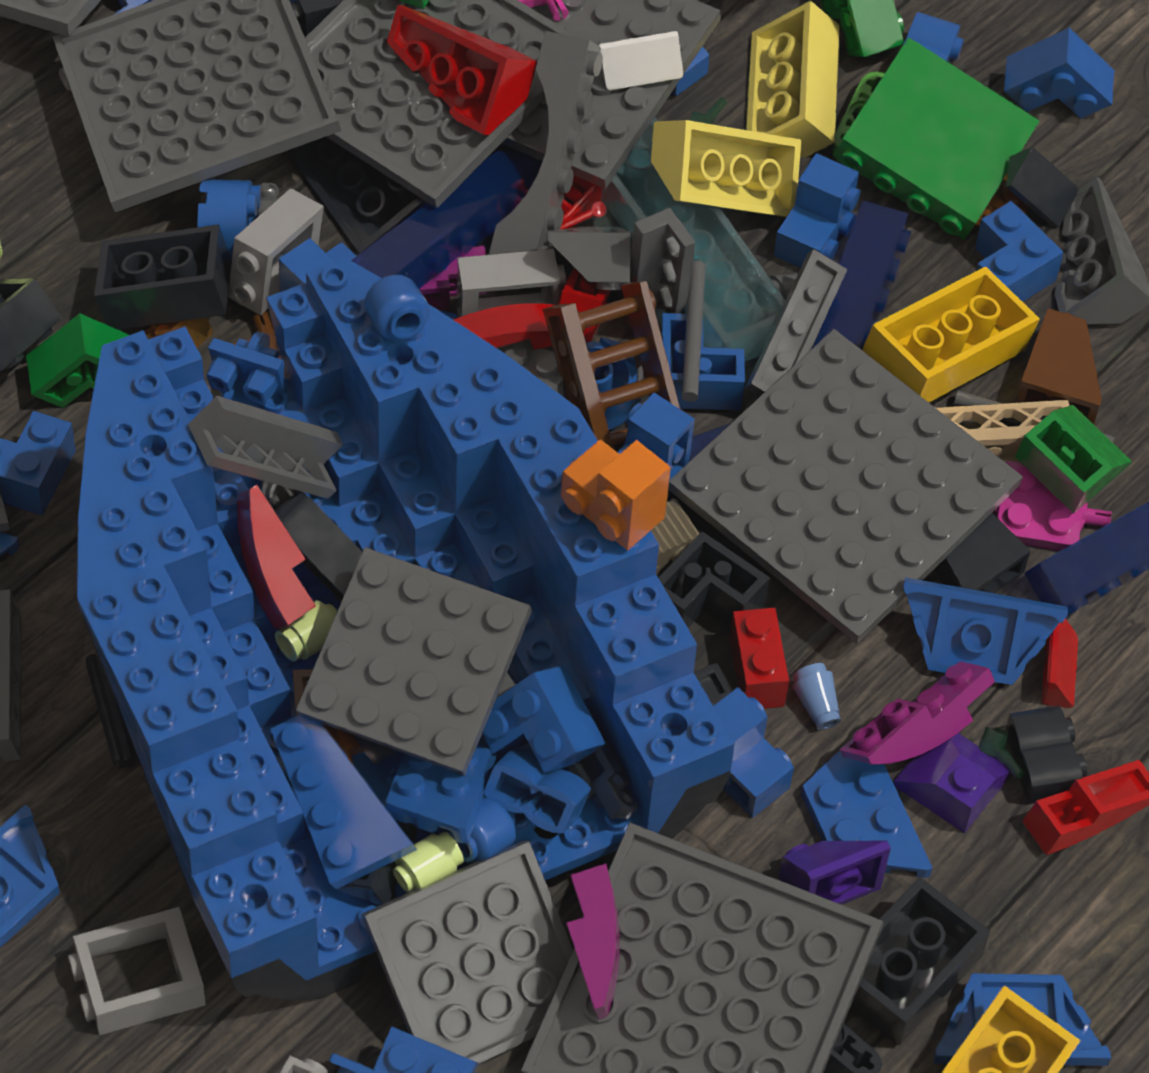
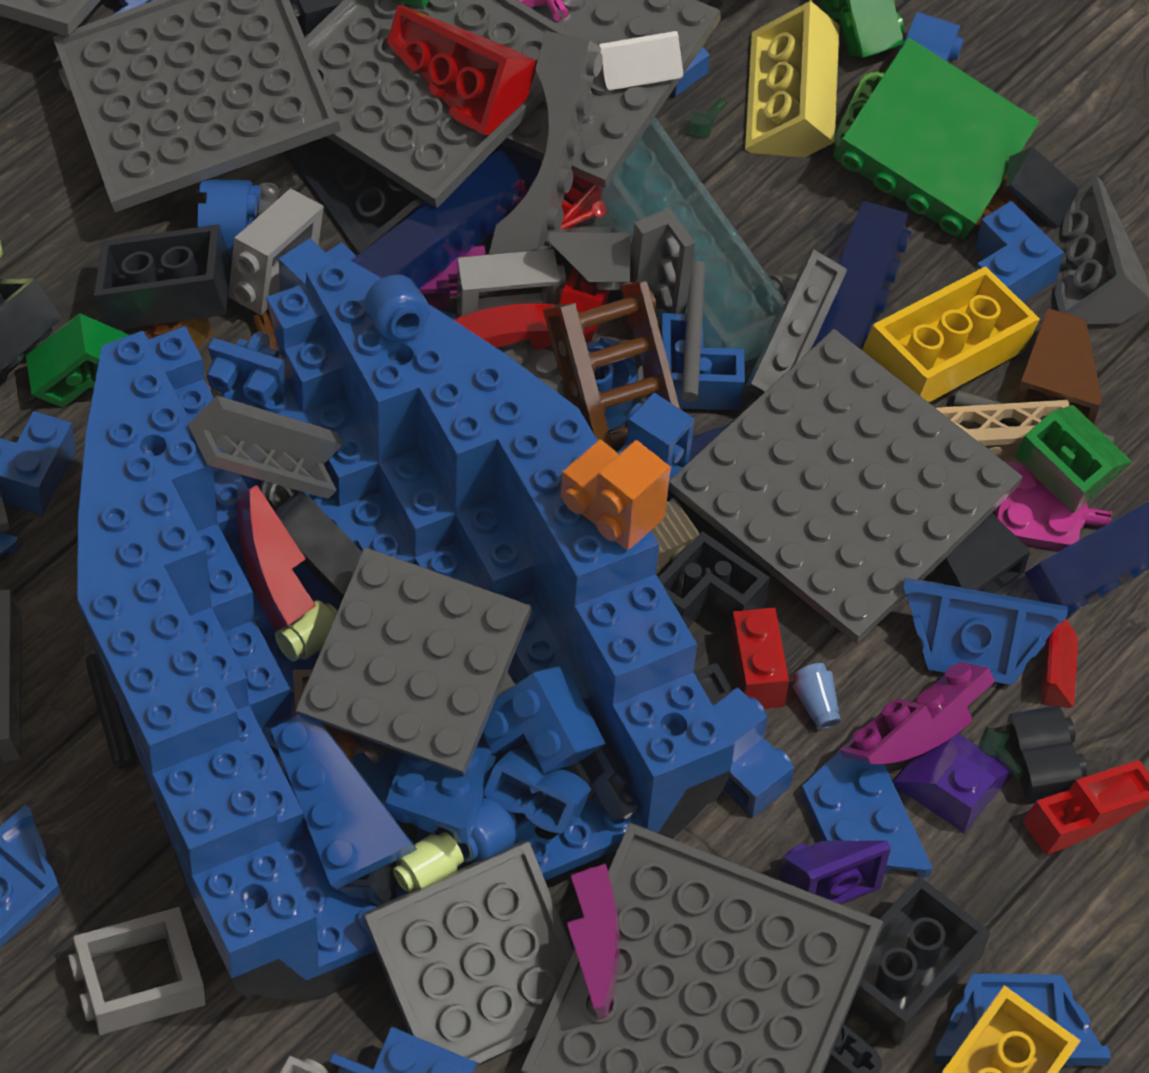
light yellow slope [651,120,801,217] -> none
blue brick [774,153,861,268] -> none
blue brick [1004,28,1114,119] -> none

